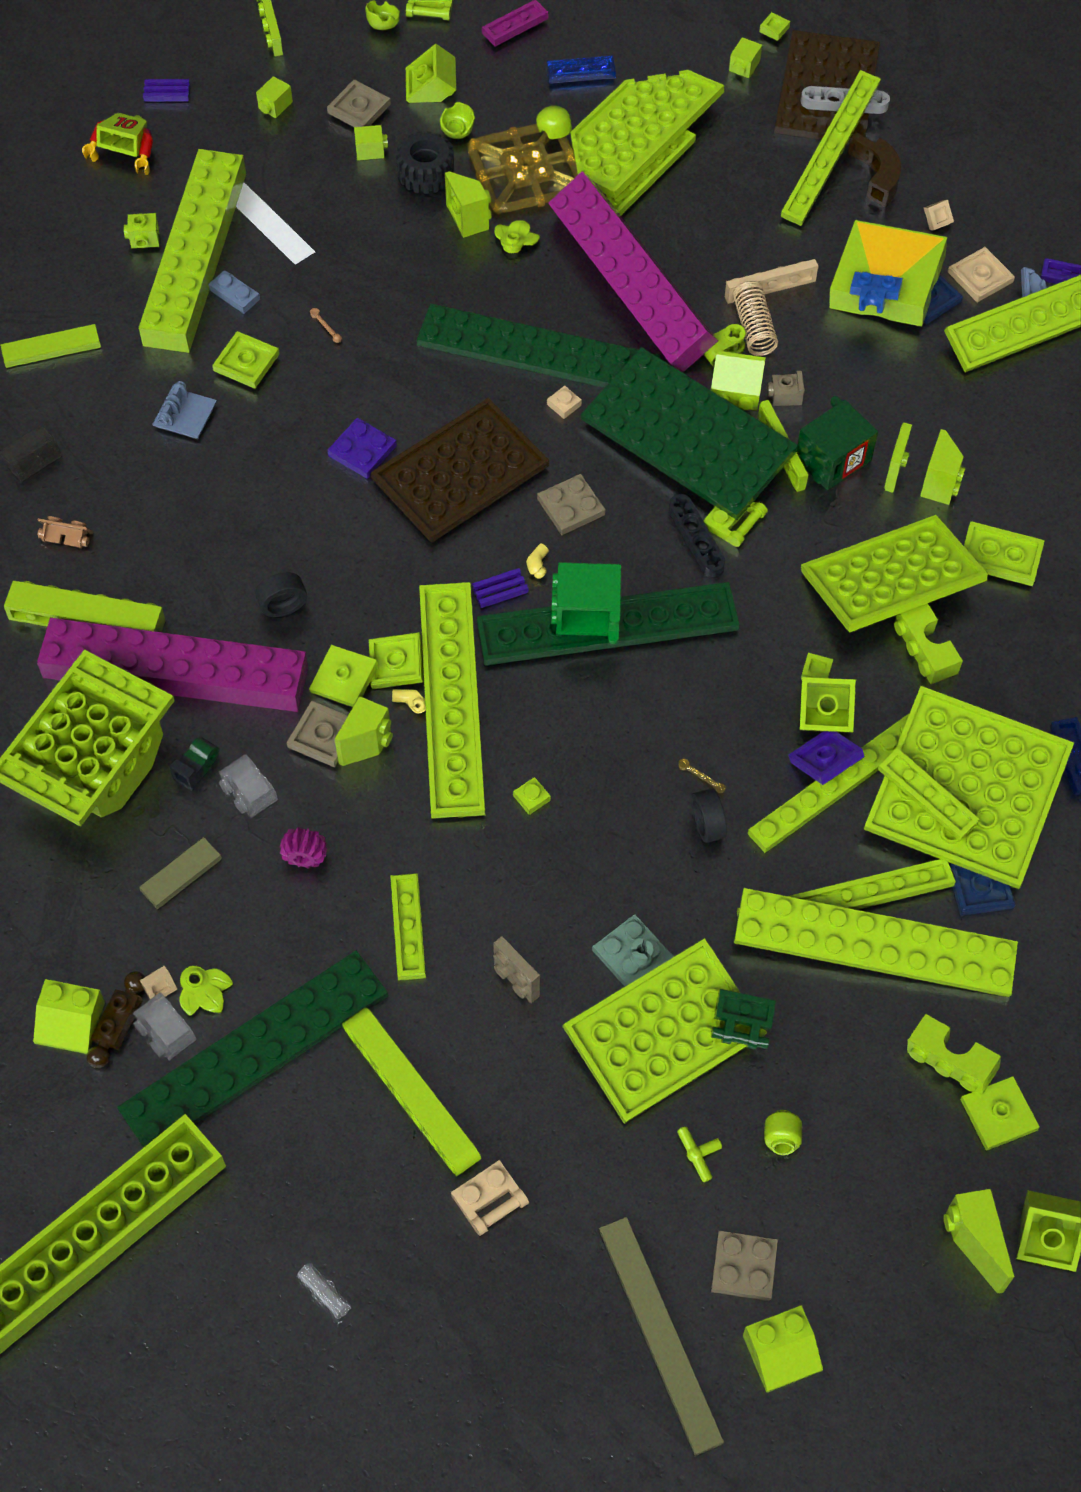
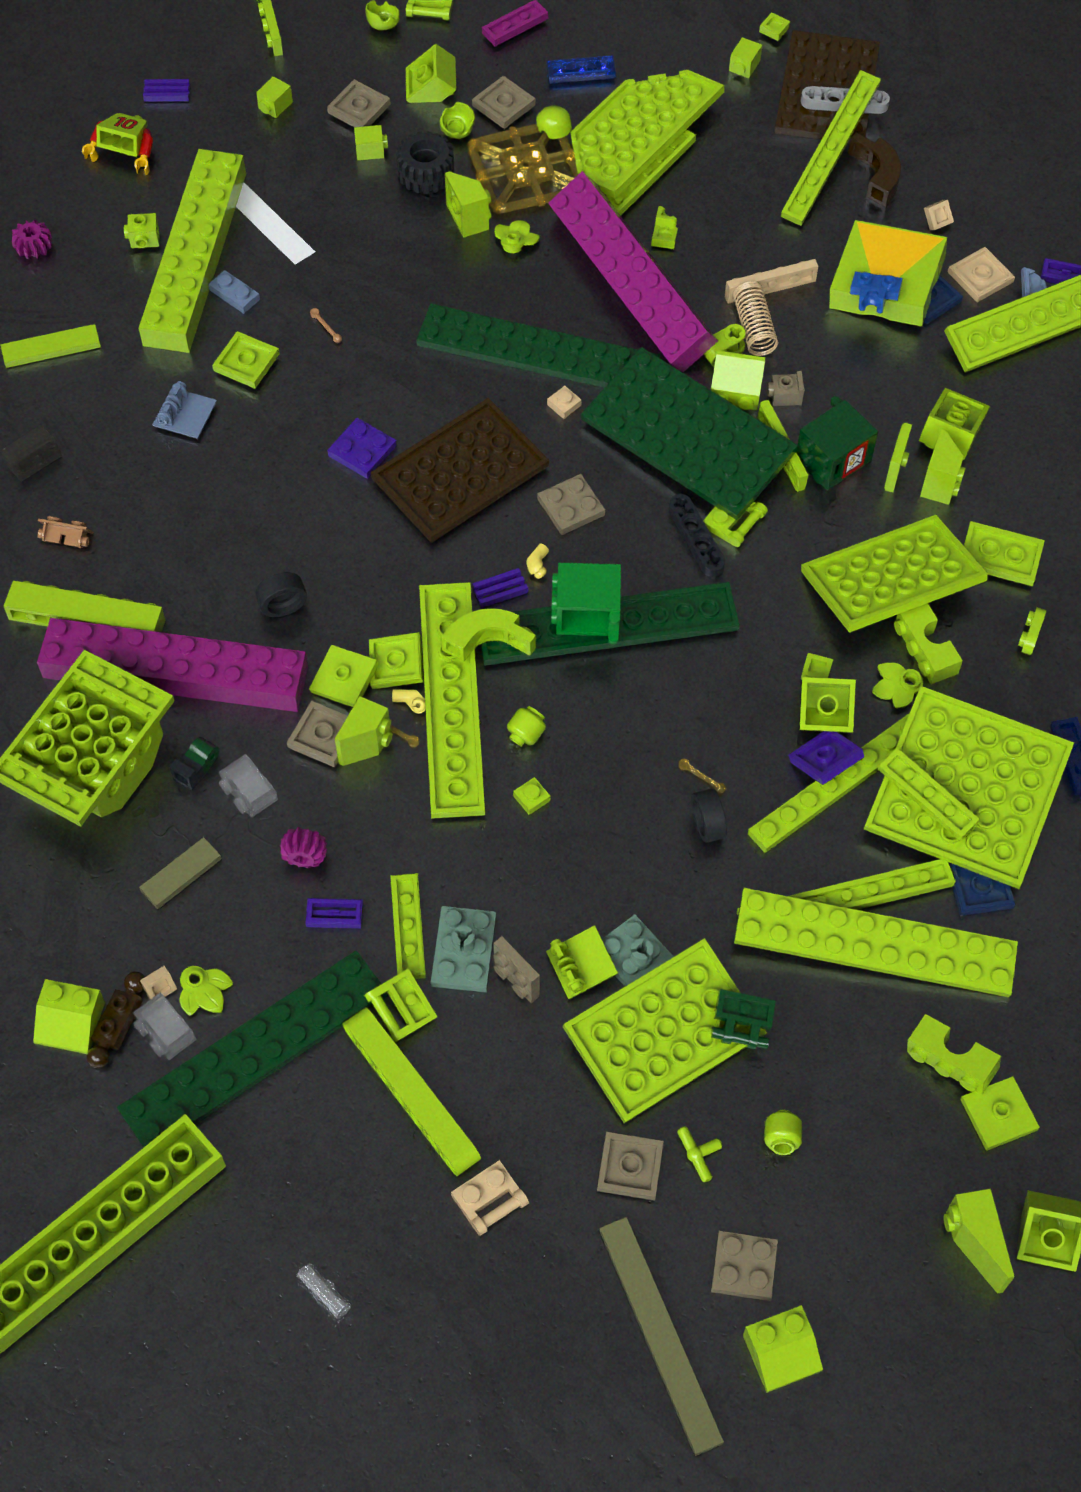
none -> magenta gear [12,219,52,259]
none -> dark purple tile [306,898,363,929]
none -> lime plate [364,968,437,1043]
none -> clear yellow hinge [390,725,419,747]
none -> sand green plate [431,906,496,992]
none -> lime arch [441,609,536,662]
none -> dark tan plate [472,75,536,129]
none -> lime head [507,706,546,747]
none -> lime hinge [546,925,618,999]
none -> dark tan plate [597,1132,664,1200]
none -> lime slope [651,206,678,249]
none -> lime plate [872,663,923,708]
none -> lime slope [919,388,990,460]
none -> lime plate [1018,607,1047,655]

